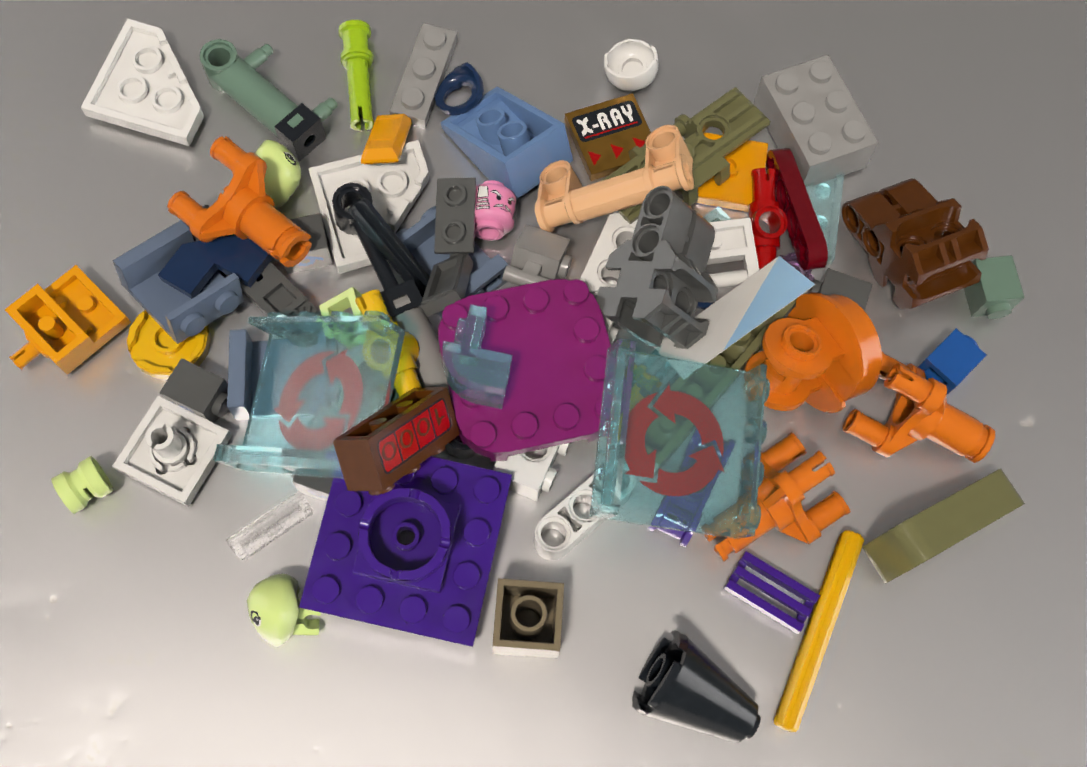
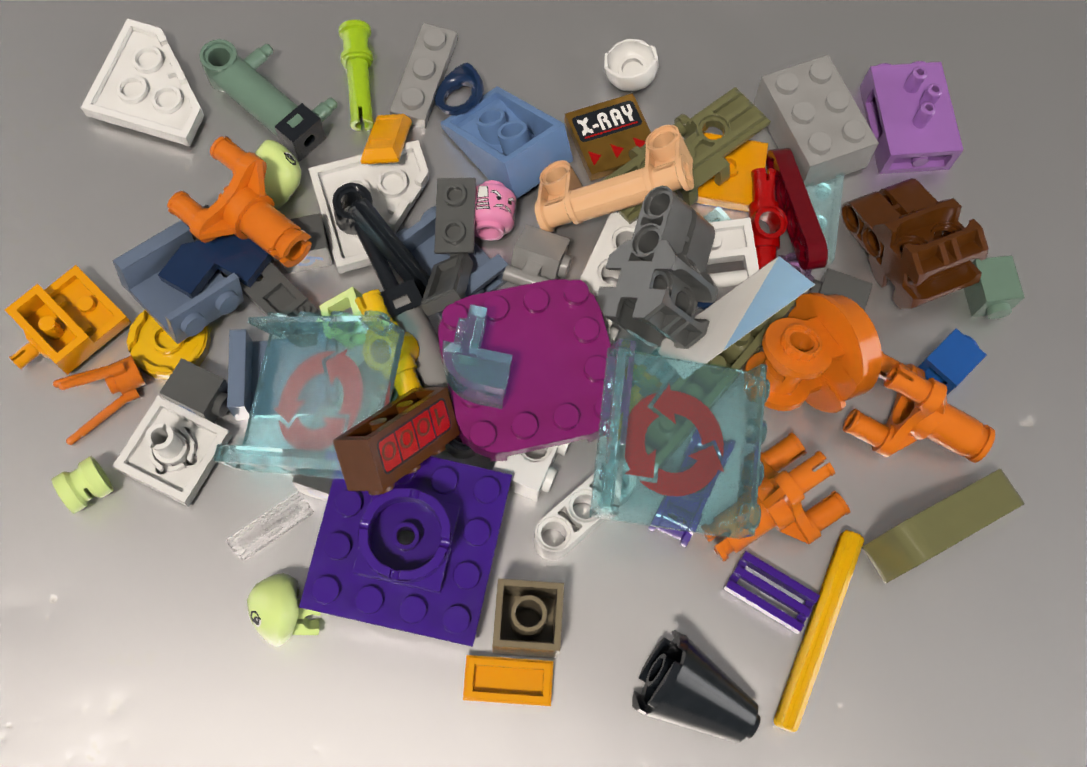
none -> orange plant [53,355,146,445]
none -> light orange tile [463,655,553,706]
none -> medium lavender piece [860,61,963,174]

